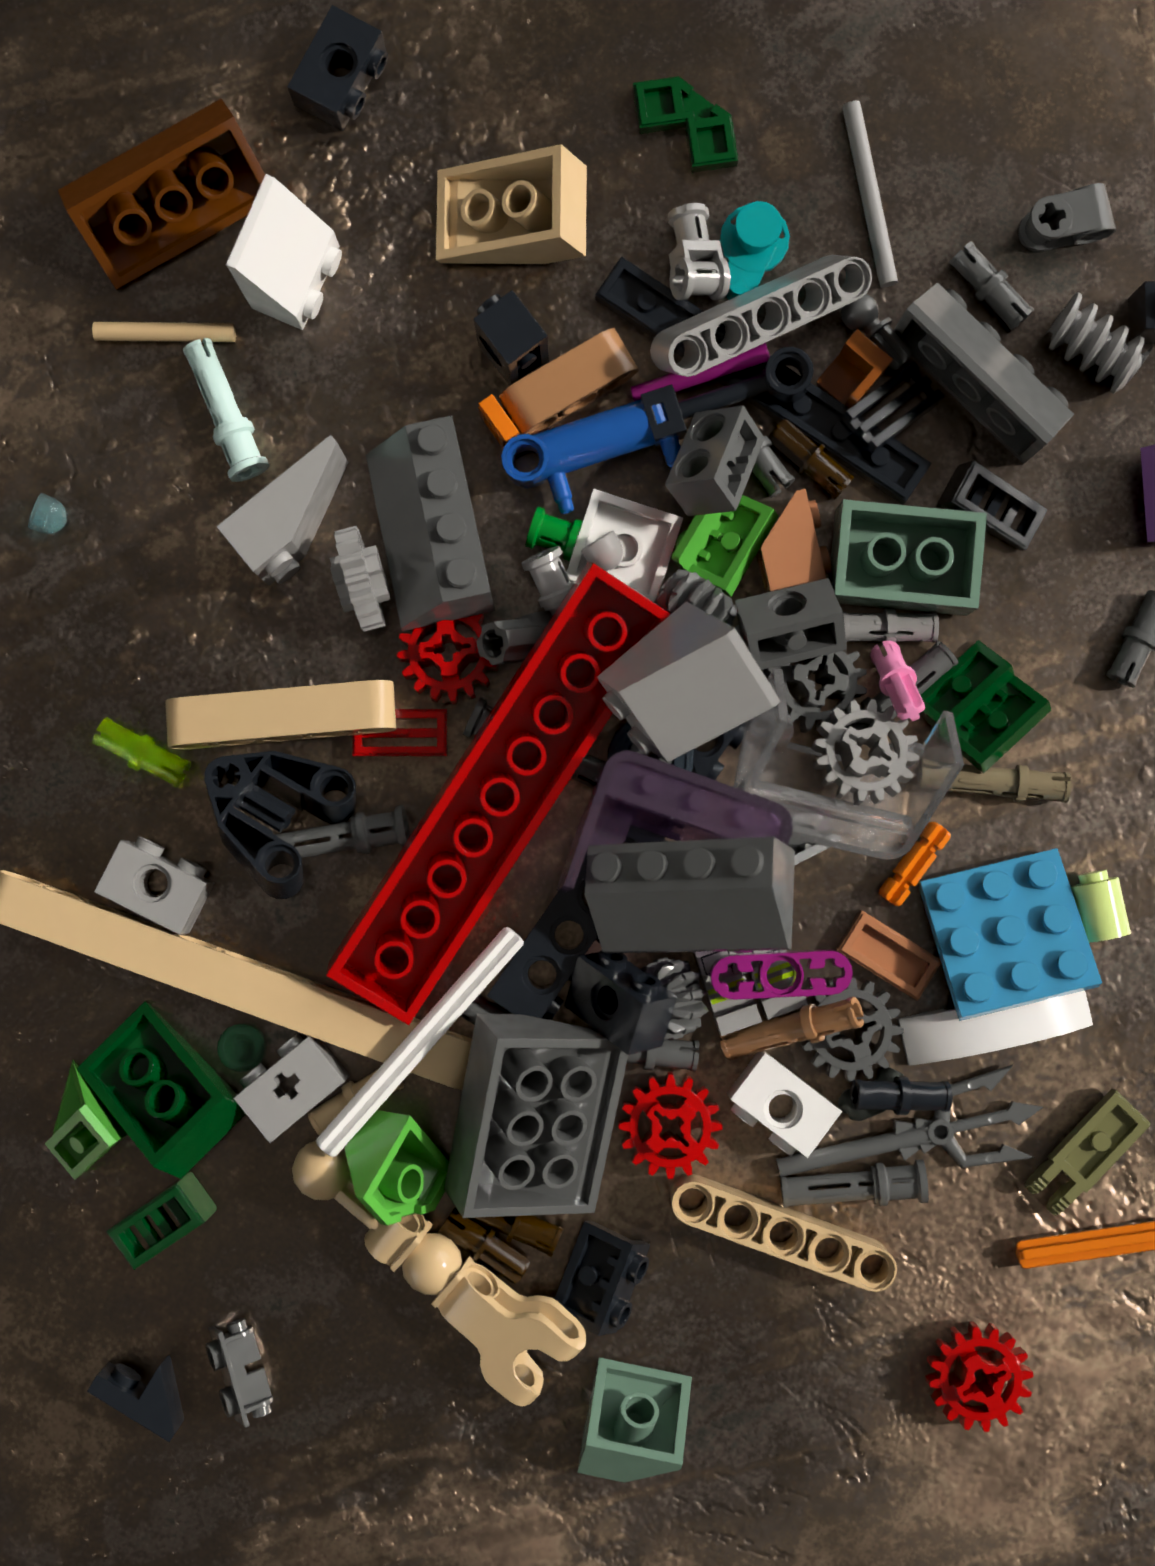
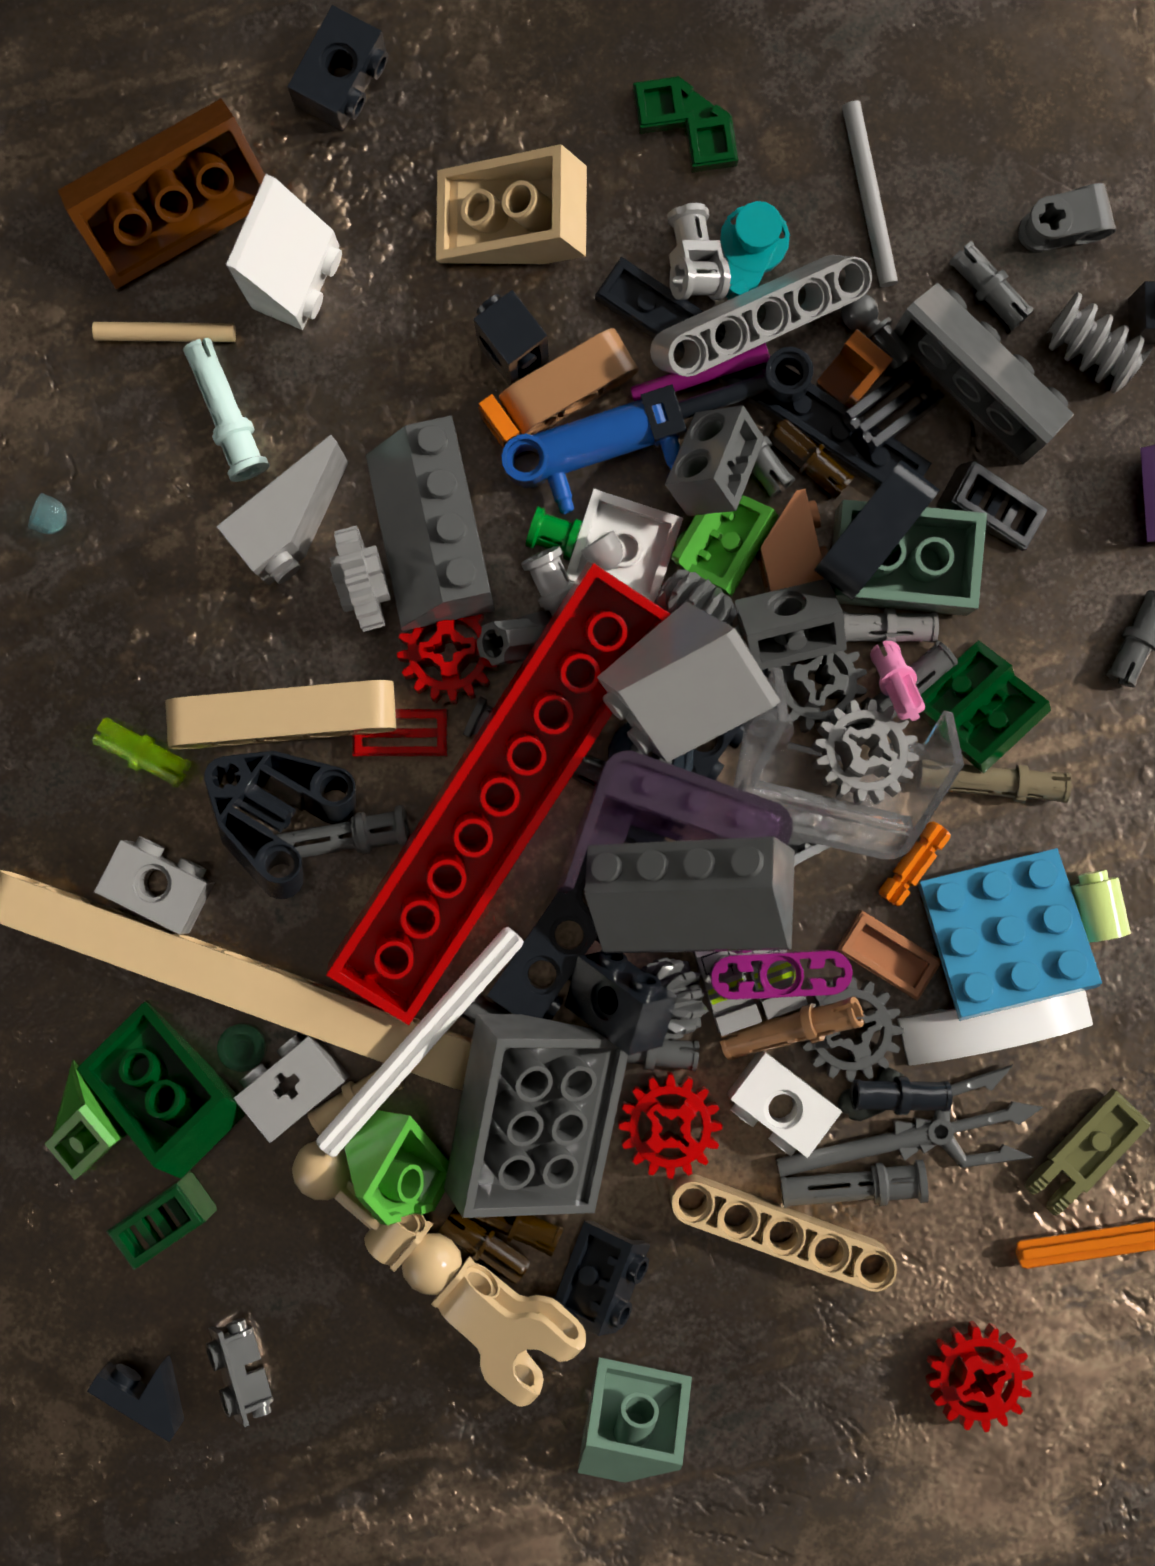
none -> black beam [814,460,939,600]

